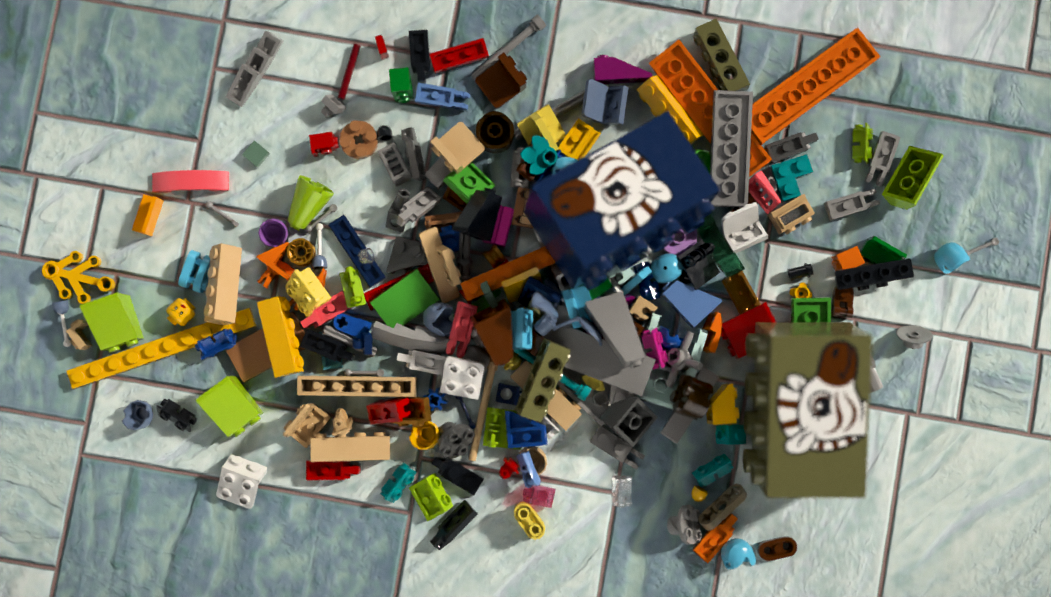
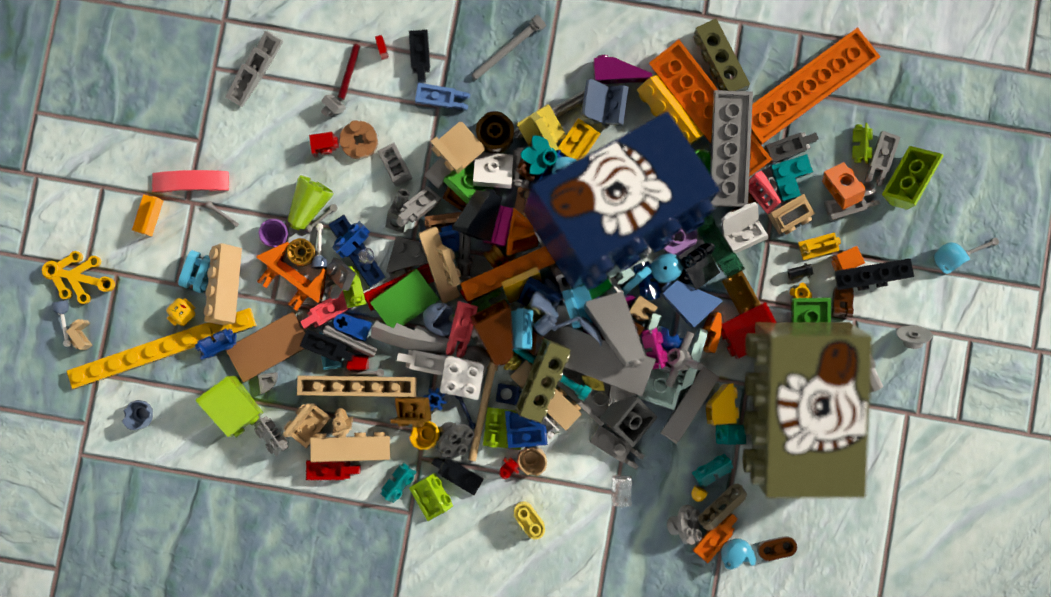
lime slope [80,293,144,353] -> none
black hinge [156,399,197,432] -> none
white bracket [216,454,267,509] -> none
sand green tile [242,141,270,168] -> none
yellow brick [257,296,304,378] -> none
light yellow bracket [285,267,331,317] -> none
dark blue tile [352,332,372,355] -> none
red hinge [366,397,411,424] -> none
black hinge [377,125,393,141] -> none
green brick [389,67,414,103] -> none
dark grey hinge [401,127,426,181] -> none
red plate [429,38,489,74] -> none
black hinge [430,500,478,551] -> none
reddish brown bracket [475,52,527,109] -> none
sand green tile [480,281,498,308] -> none
medium blue bar [516,451,541,488] -> none
clear pink bracket [523,485,556,508] -> none
dark brown brick [670,374,713,420] -> none
green panel [860,236,907,264] -> none
none -> light grey hinge [254,416,289,456]
none -> light grey tile [257,372,278,394]
none -> flat silver hinge [323,257,356,299]
none -> blue hinge [332,221,370,258]
none -> red slope [347,355,369,370]
none -> white plate [473,152,513,189]
none -> orange slope [506,208,538,255]
none -> yellow hinge [798,232,841,260]
none -> orange brick [822,162,865,210]

